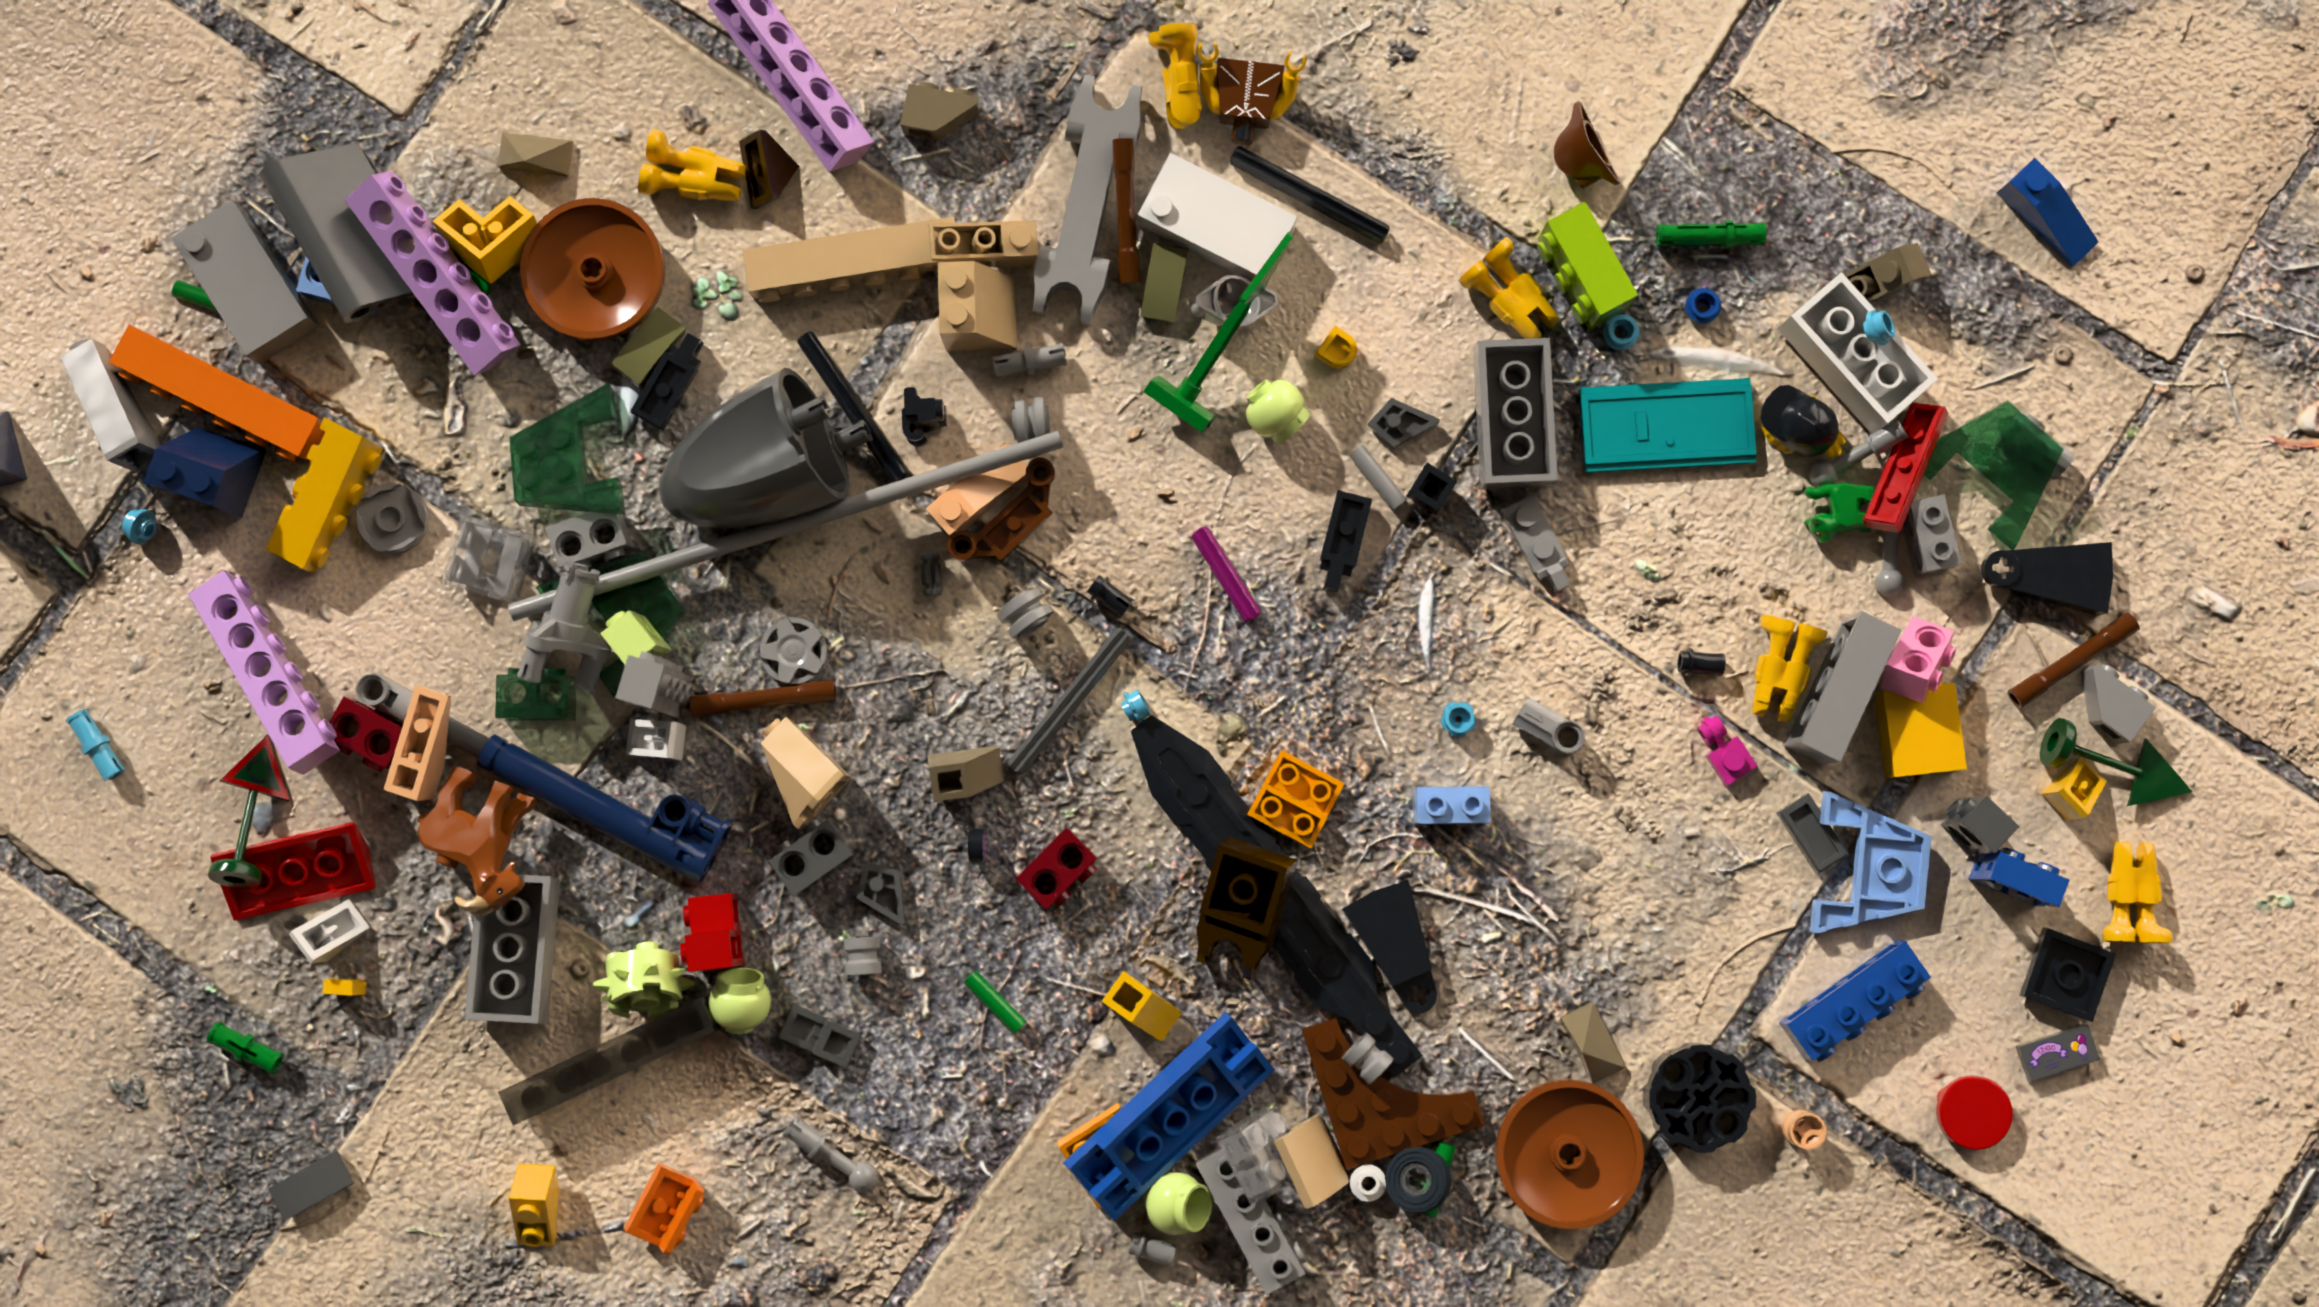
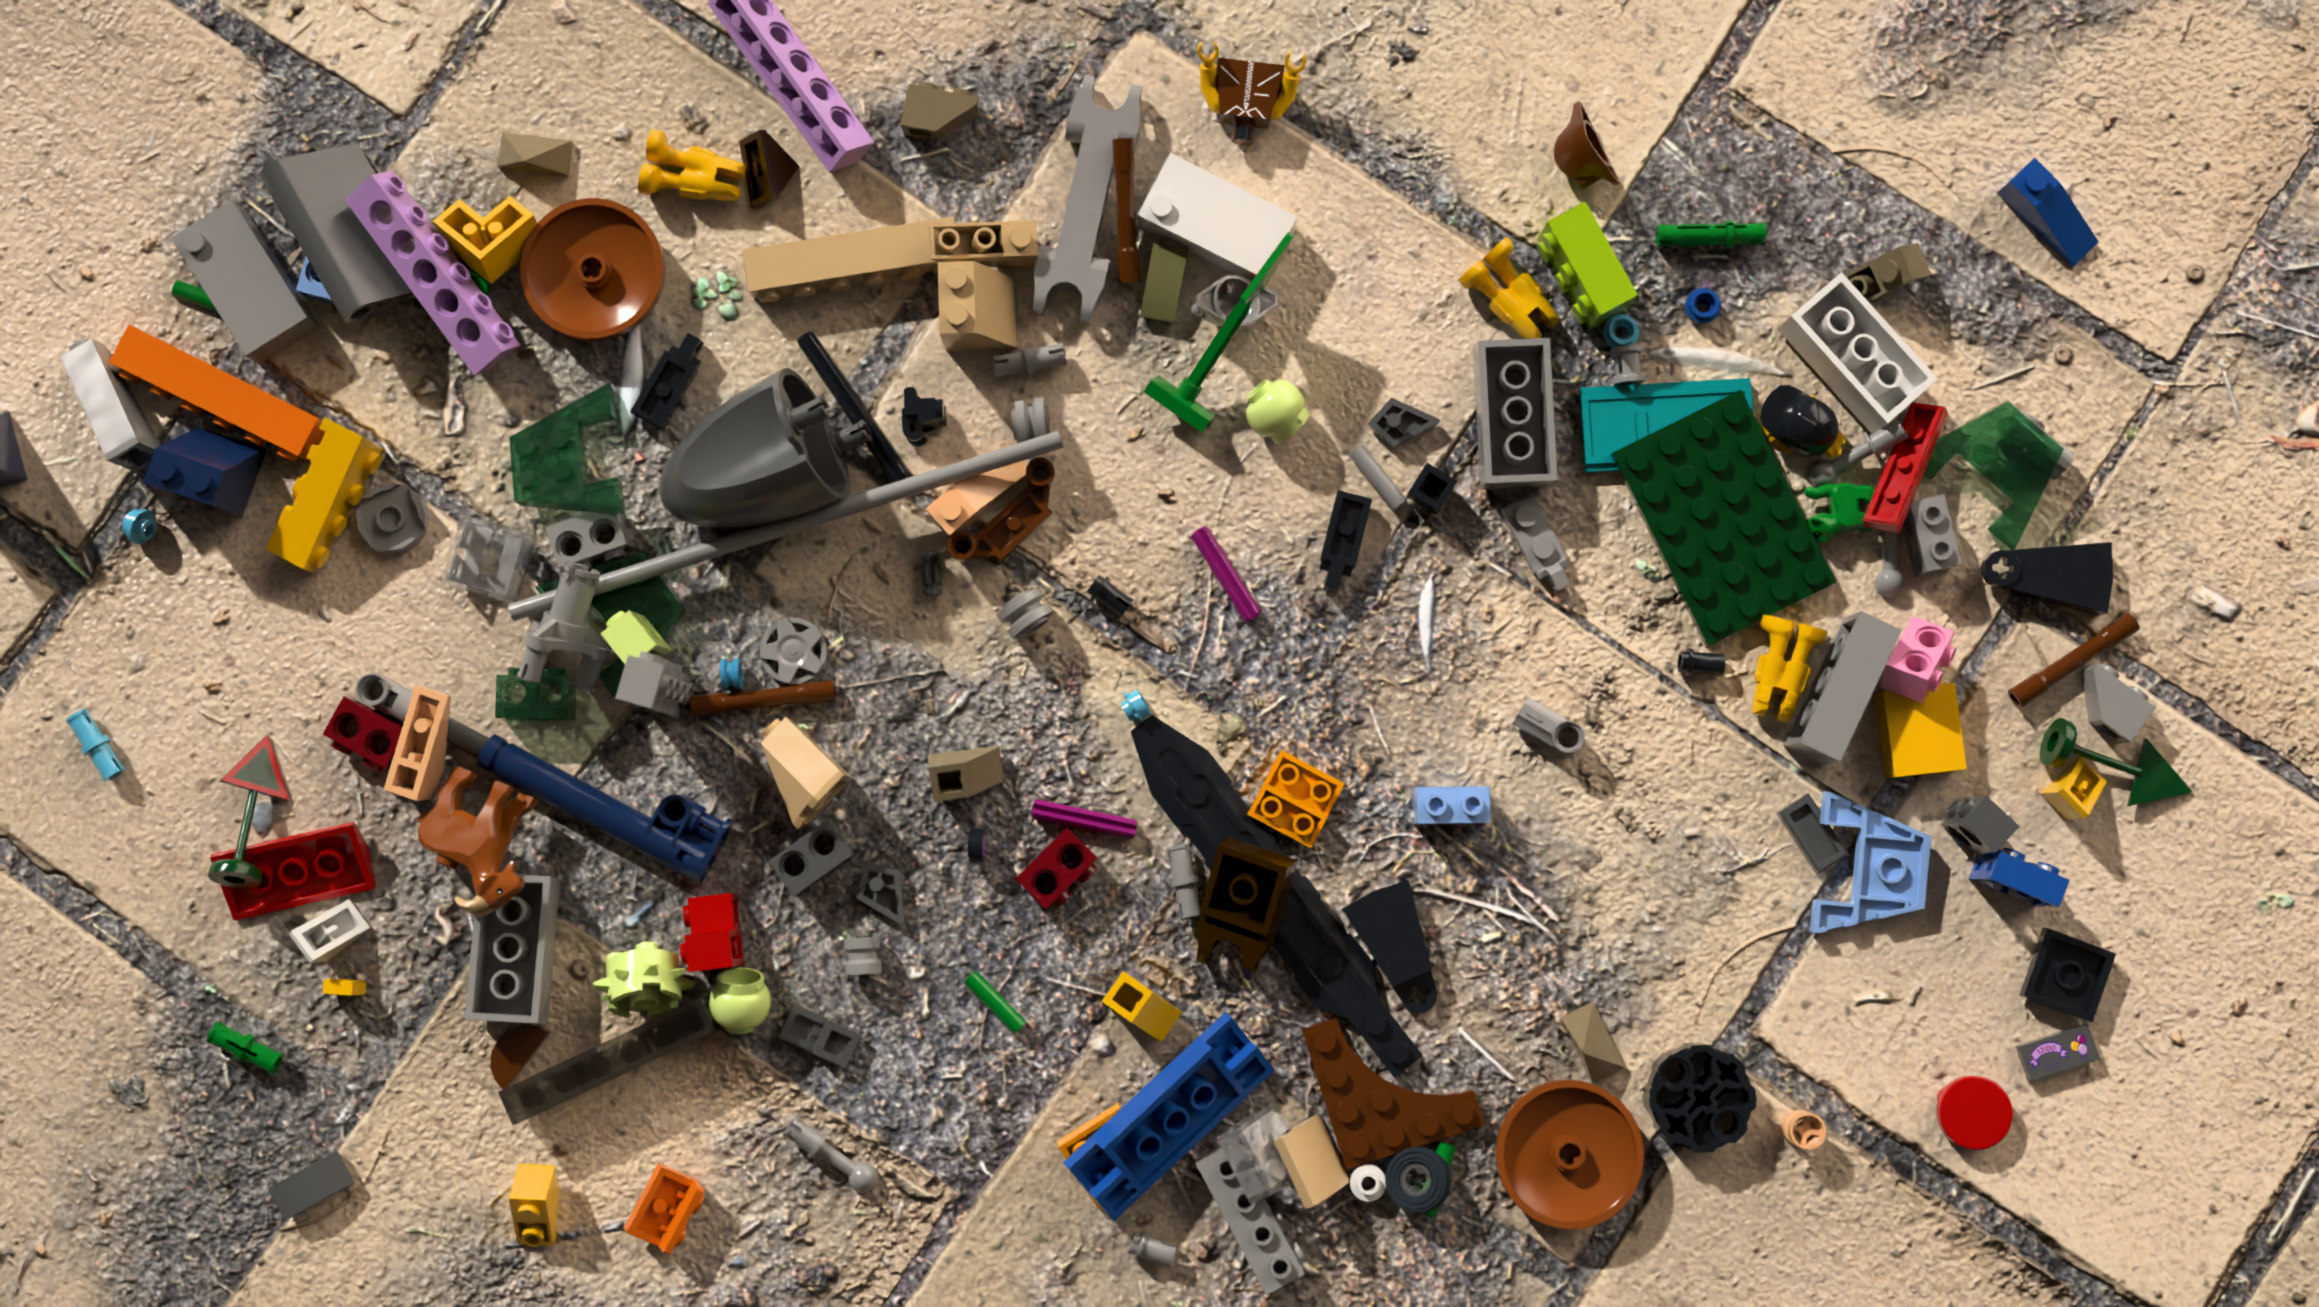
lavender brick [188,570,340,775] -> none
olive slope [611,307,686,388] -> none
white slope [626,719,686,761] -> none
dark grey axle [1008,628,1131,775] -> none
yellowish green piece [1145,1172,1212,1235] -> none
yellow piece [1148,23,1201,130] -> none
black axle [1230,146,1390,244] -> none
yellow tile [1314,325,1357,369] -> none
light grey wheel [1342,1033,1394,1085] -> none
medium azure plate [1441,702,1476,737] -> none
dark pink plate [1697,716,1757,786] -> none
blue brick [1779,940,1931,1062] -> none
medium azure plate [1863,310,1895,346] -> none
yellow piece [2102,841,2173,943] -> none
none -> reddish brown tile [490,1025,552,1091]
none -> dark azure bush [720,658,743,691]
none -> magenta axle [1031,799,1138,839]
none -> light grey pin [1166,844,1201,920]
none -> light grey bush [1610,345,1645,386]
none -> dark green plate [1611,390,1836,646]

